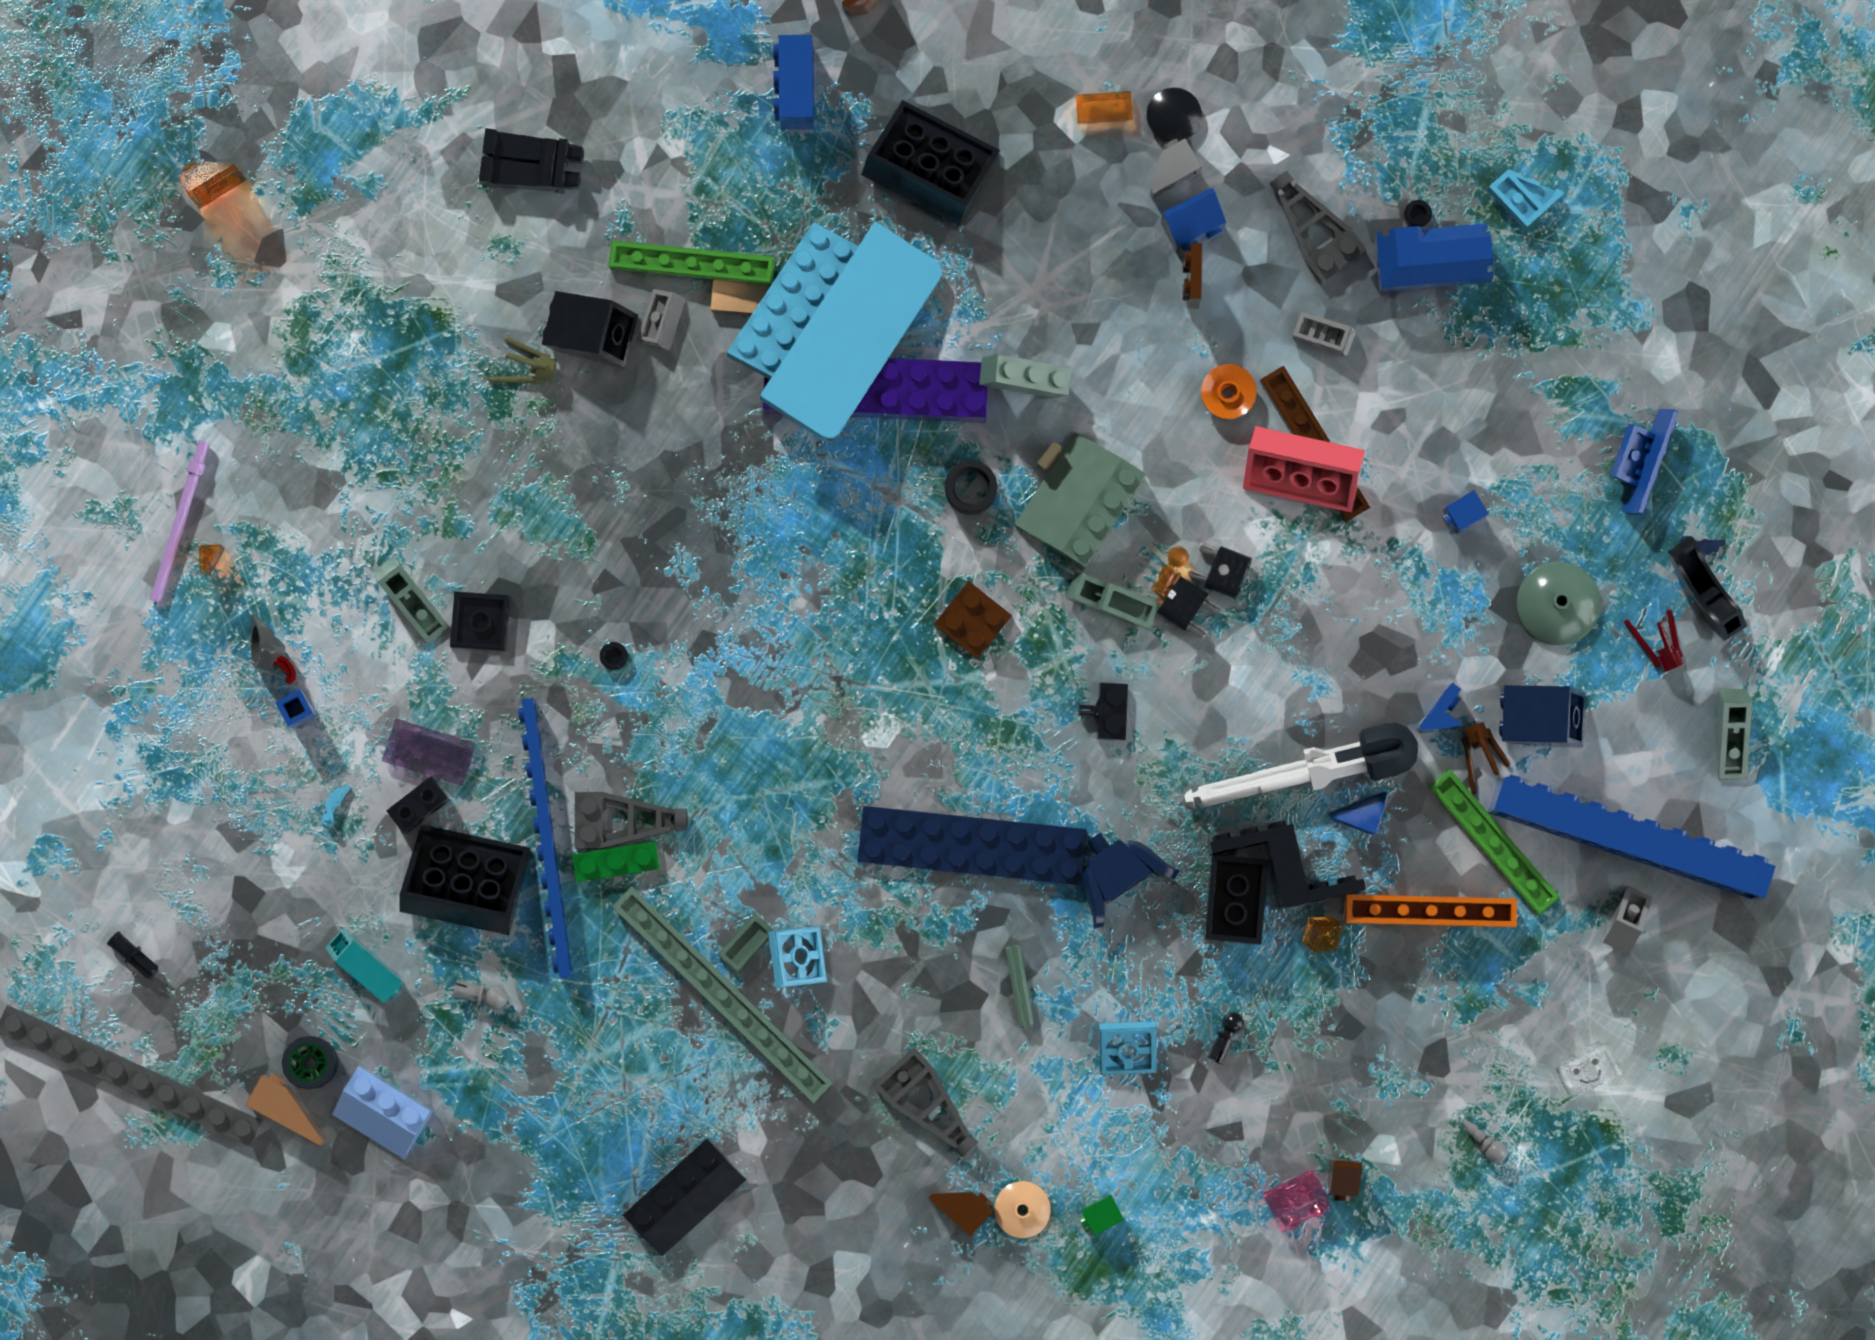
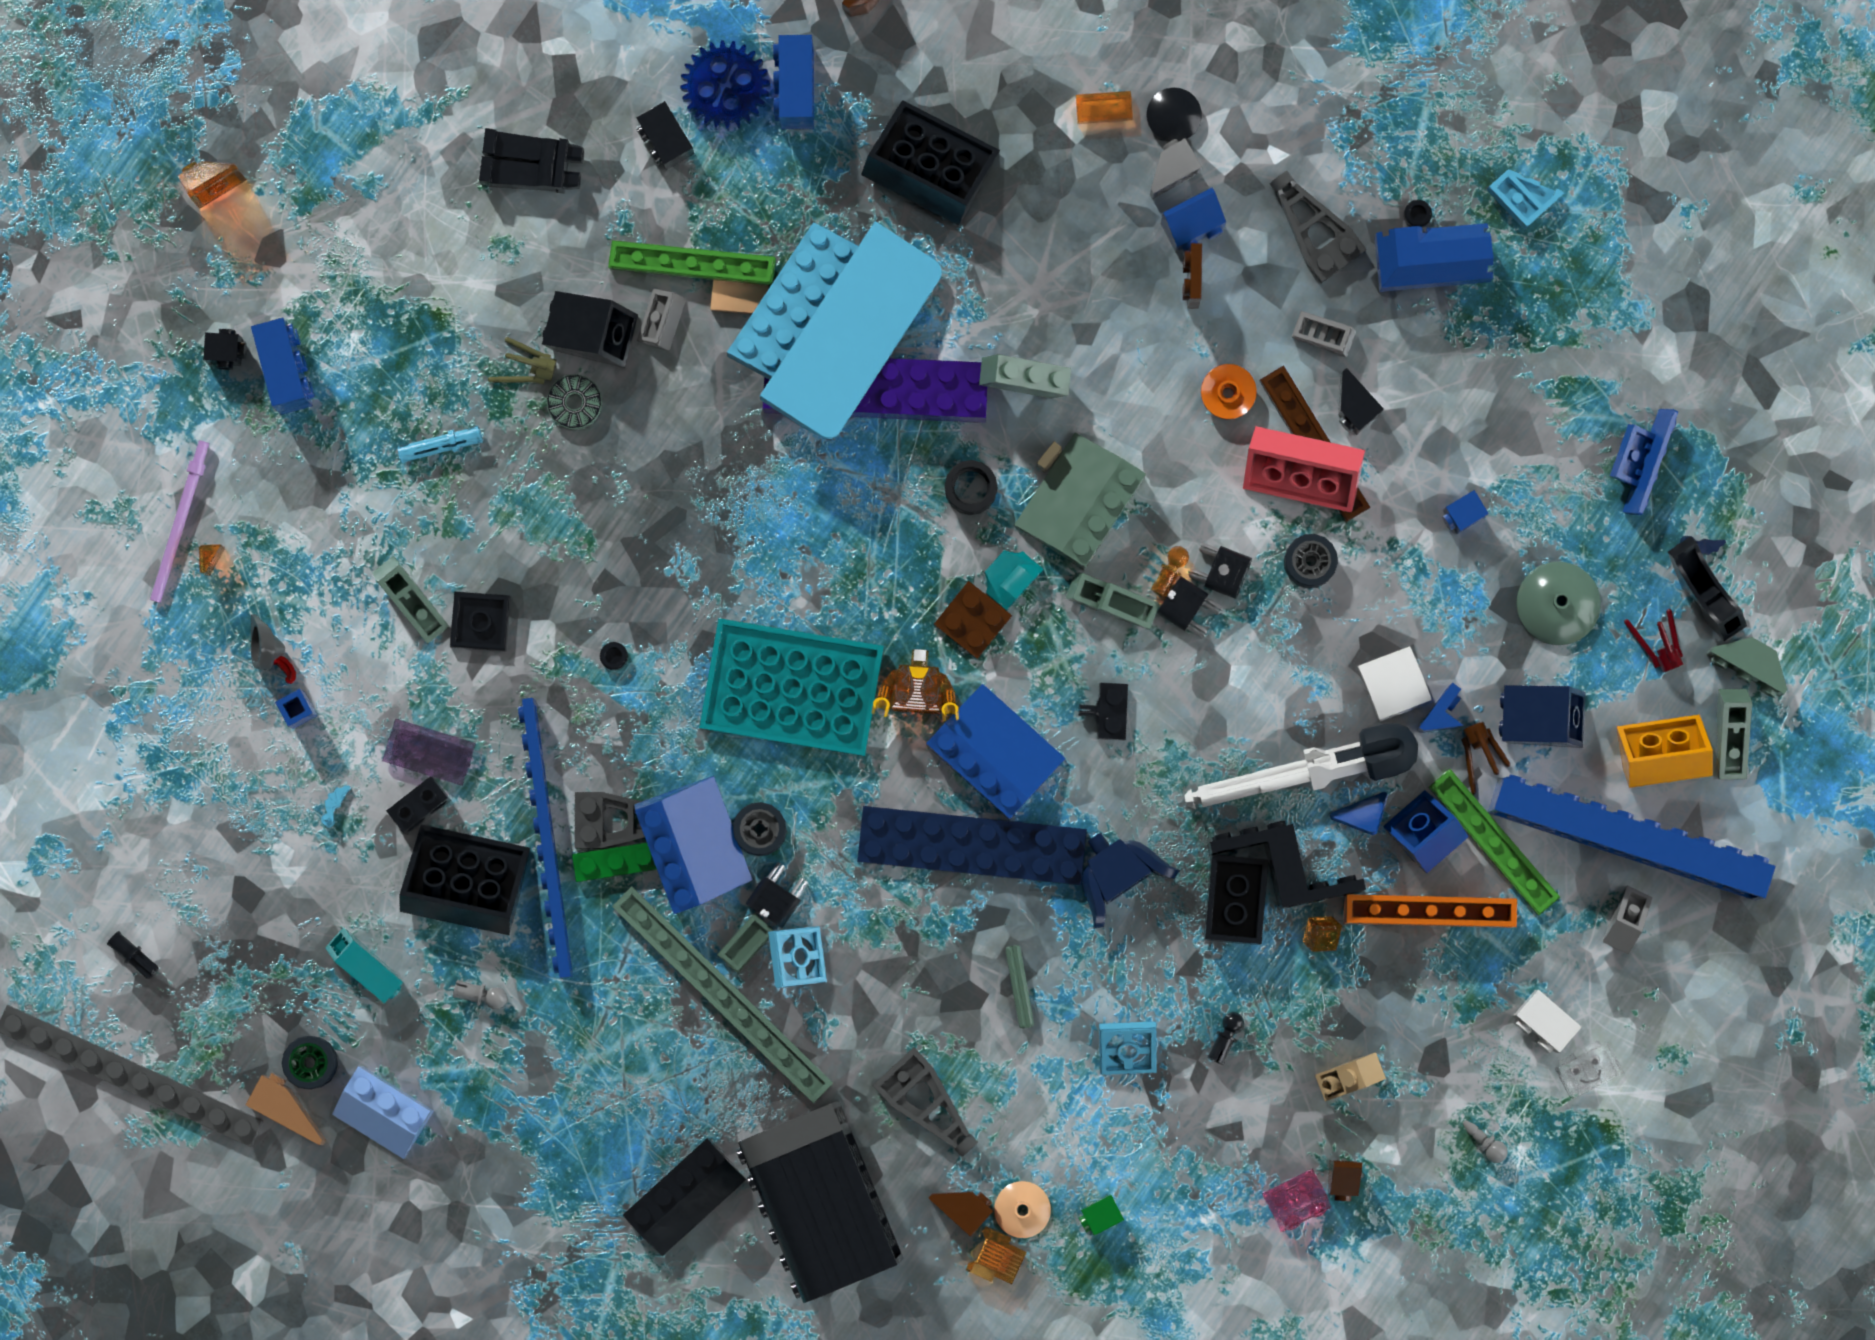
none -> black brick [203,329,247,370]
none -> blue brick [251,317,315,415]
none -> medium azure pin [397,425,483,463]
none -> tile [547,374,603,430]
none -> slope [634,775,753,914]
none -> black brick [636,101,695,170]
none -> clear blue gear [680,40,770,131]
none -> teal plate [699,618,884,757]
none -> wheel [733,802,787,856]
none -> black piece [736,1101,903,1303]
none -> black piece [745,862,808,929]
none -> clear orange torso [872,649,959,722]
none -> blue slope [926,684,1066,821]
none -> clear orange piece [966,1226,1027,1284]
none -> teal slope [984,550,1044,611]
none -> wheel [1284,534,1338,588]
none -> tan slope [1315,1052,1386,1101]
none -> black slope [1338,368,1384,435]
none -> white slope [1358,646,1432,722]
none -> blue slope [1383,790,1469,873]
none -> white brick [1513,990,1581,1053]
none -> light orange slope [1617,714,1713,788]
none -> sand green slope [1706,637,1787,698]

